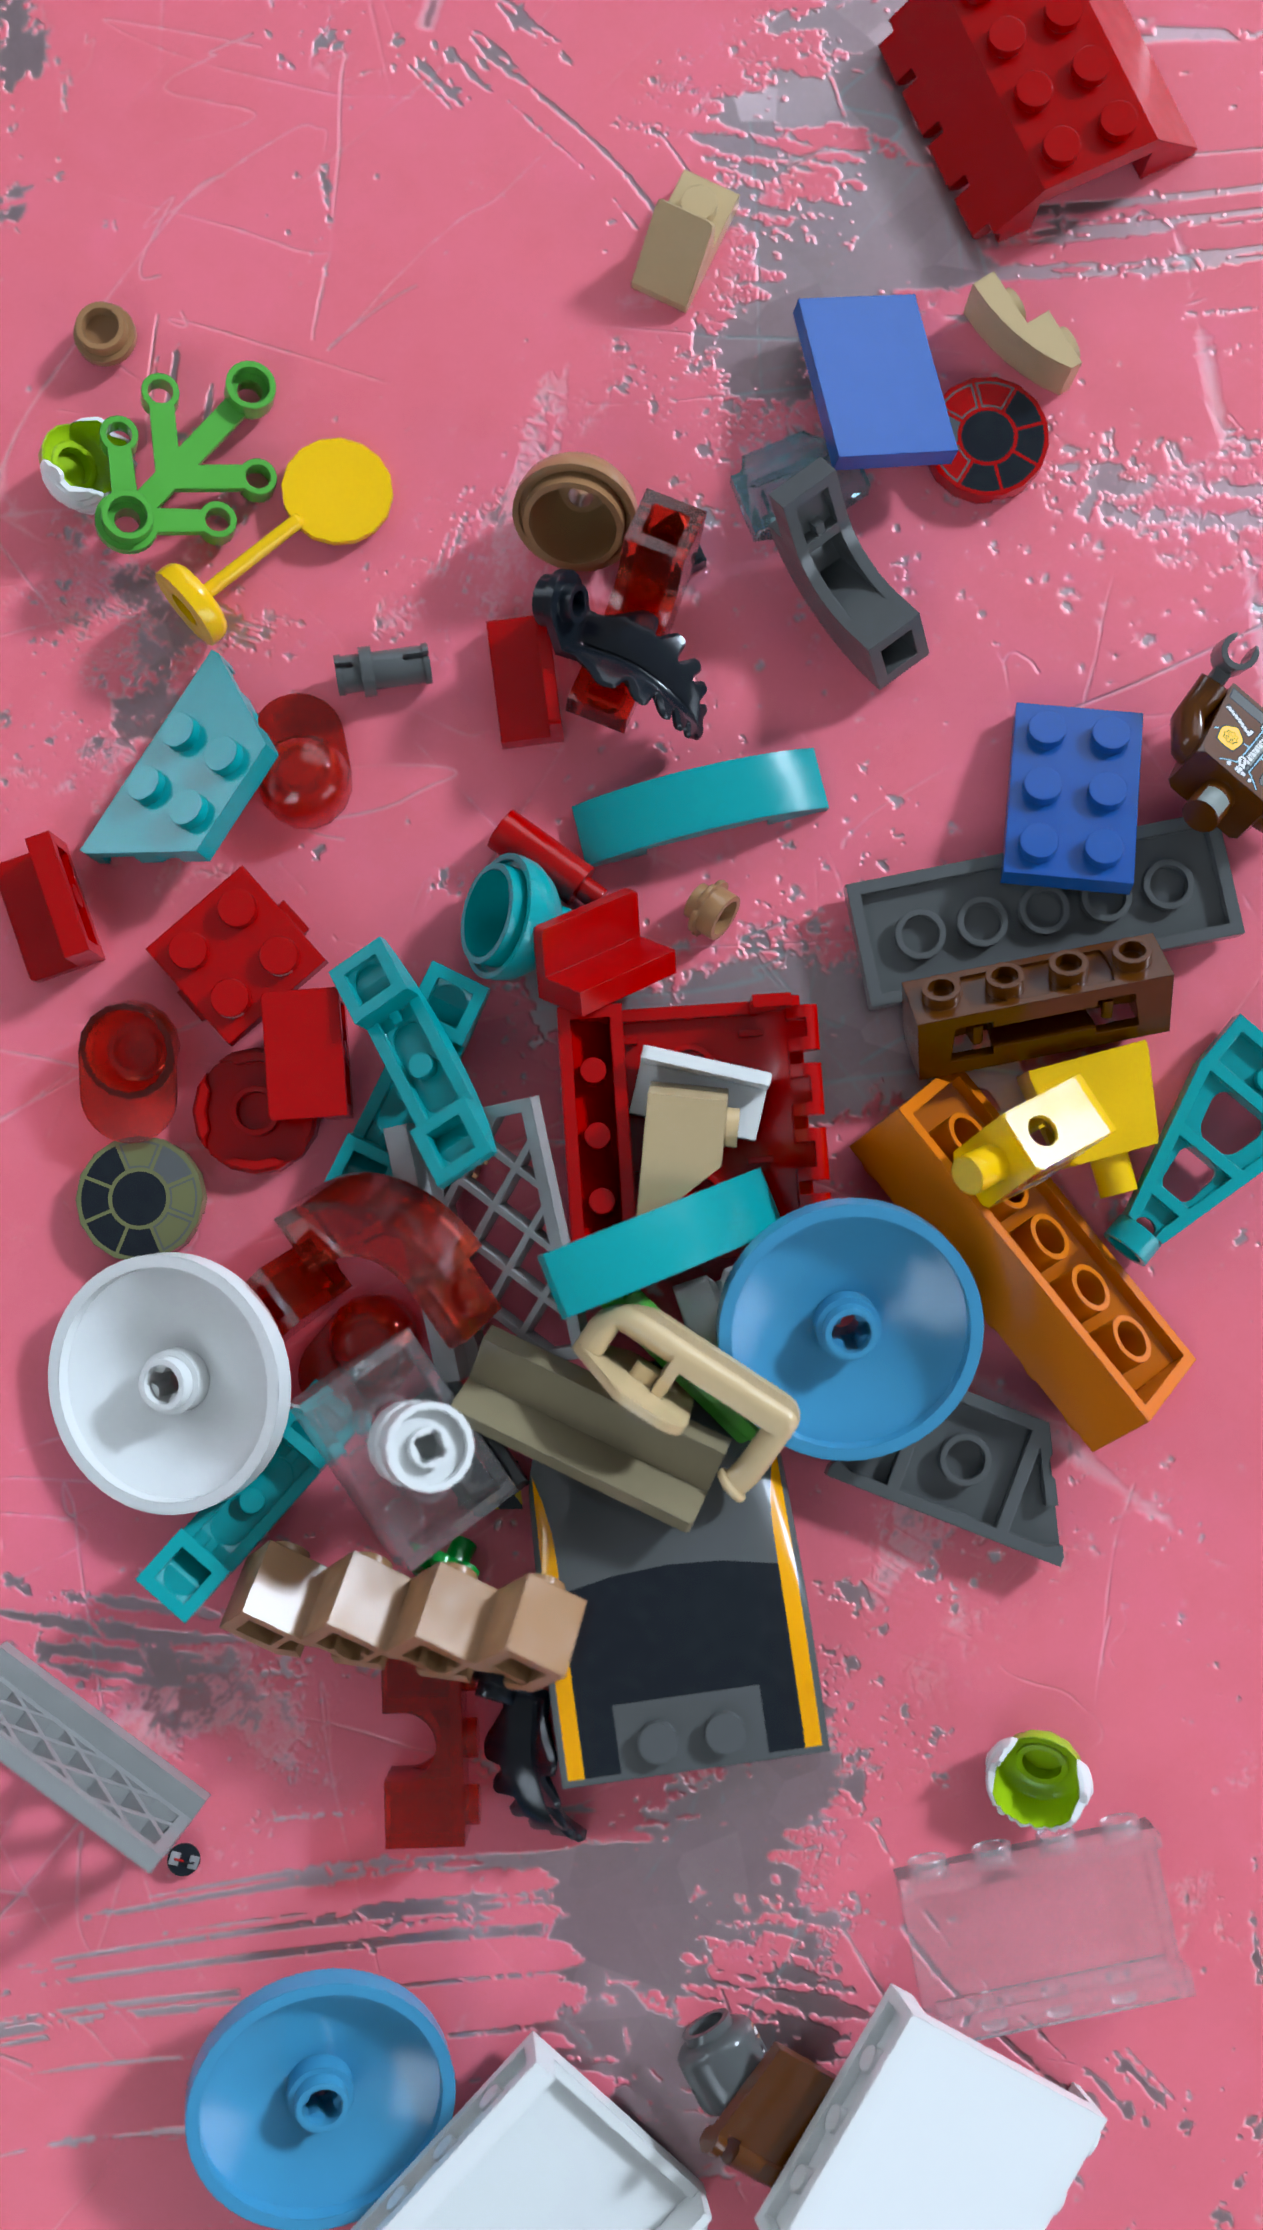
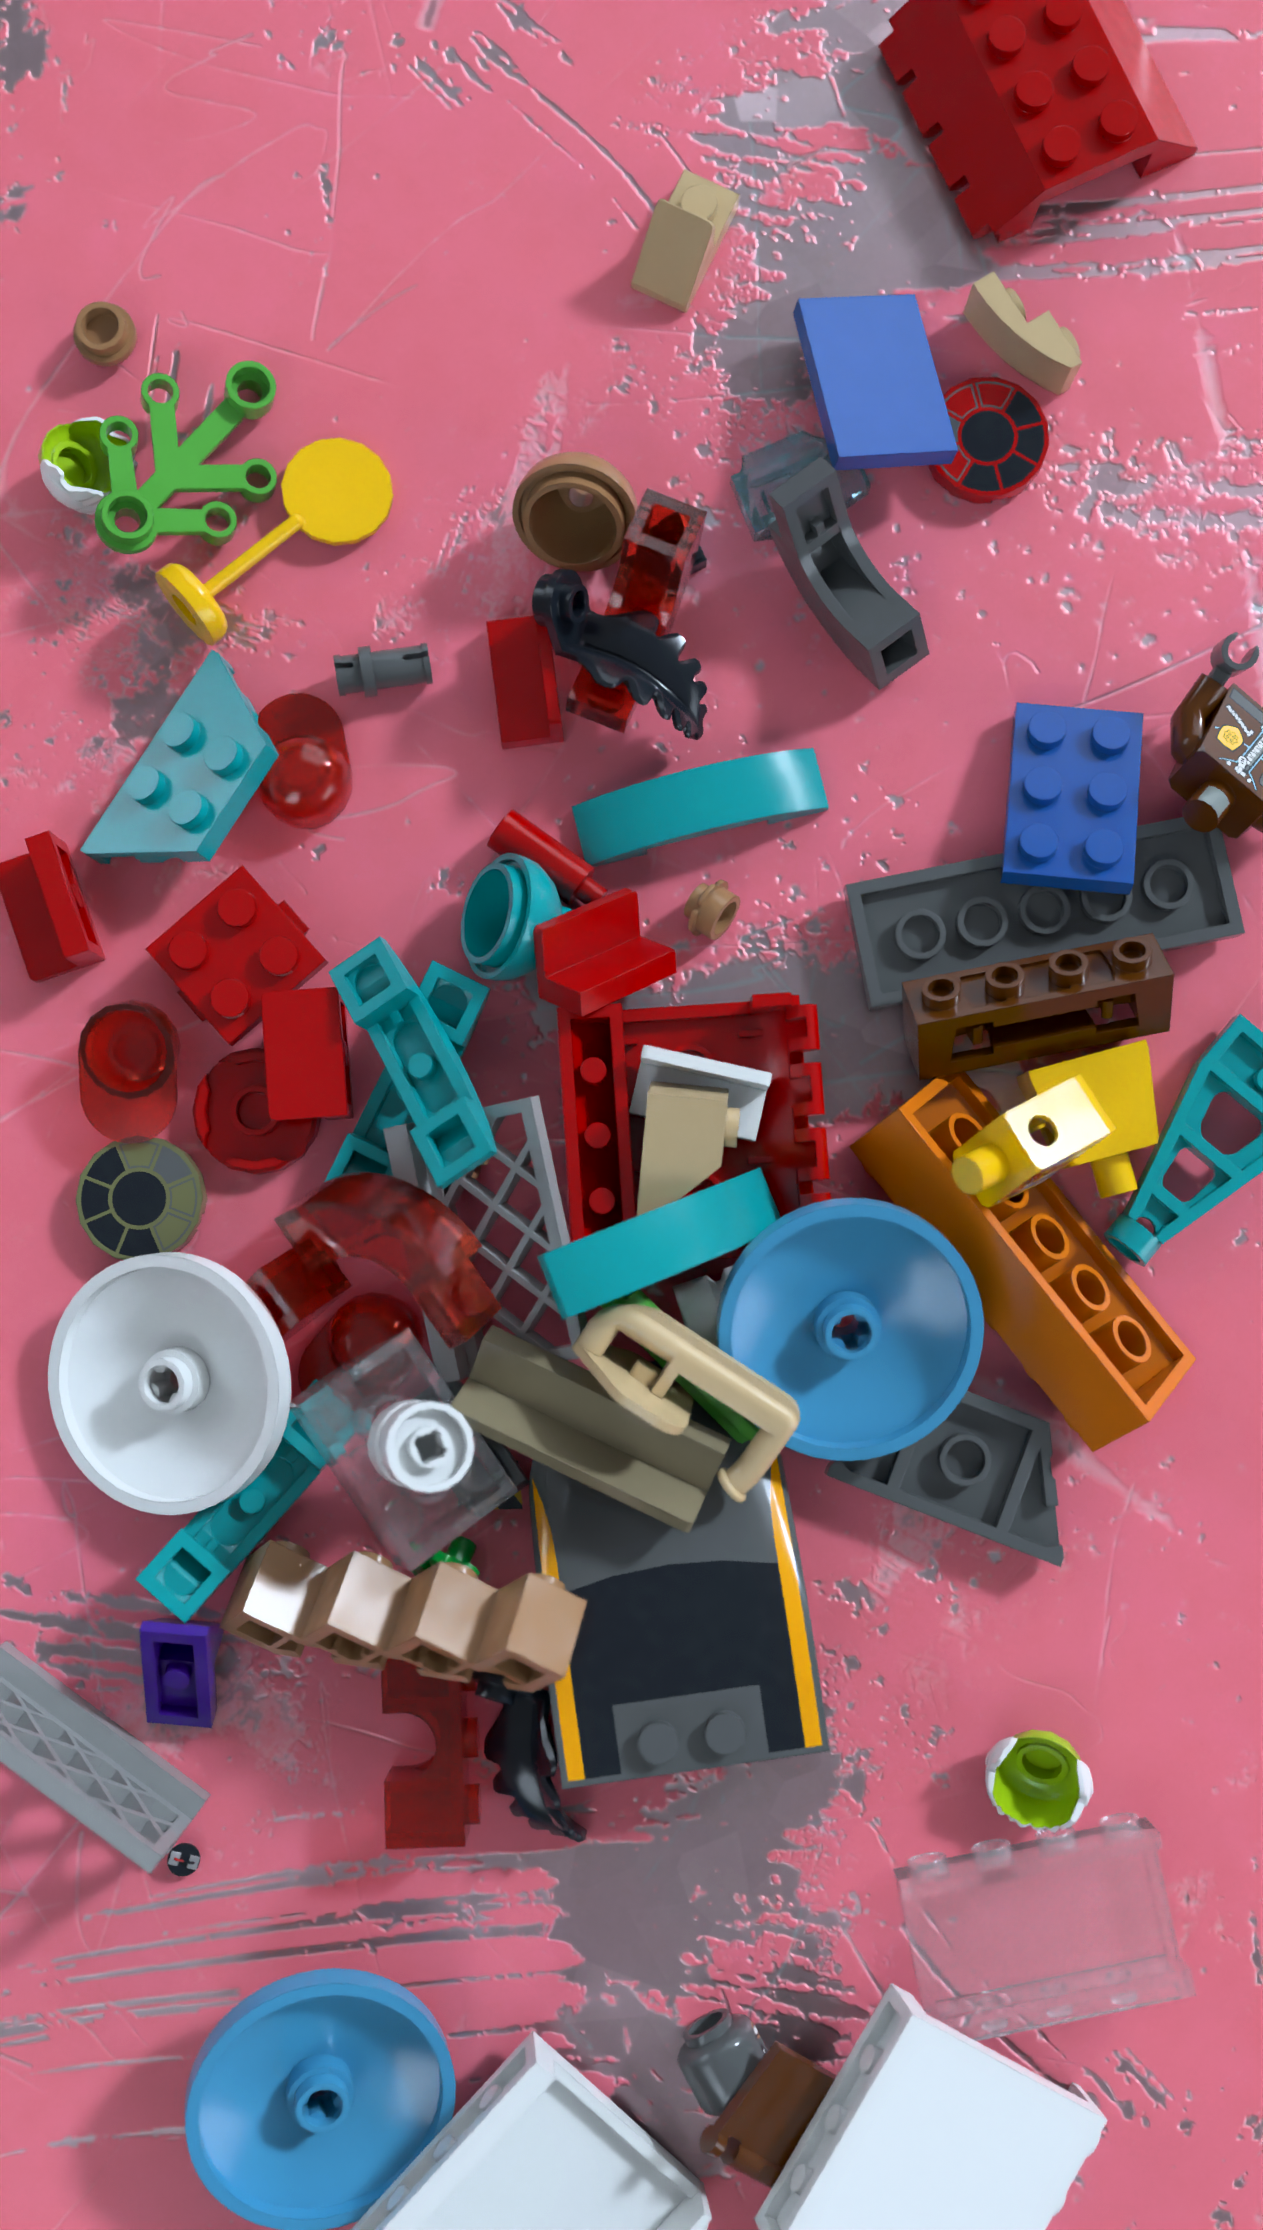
none -> dark purple slope [139,1618,224,1728]

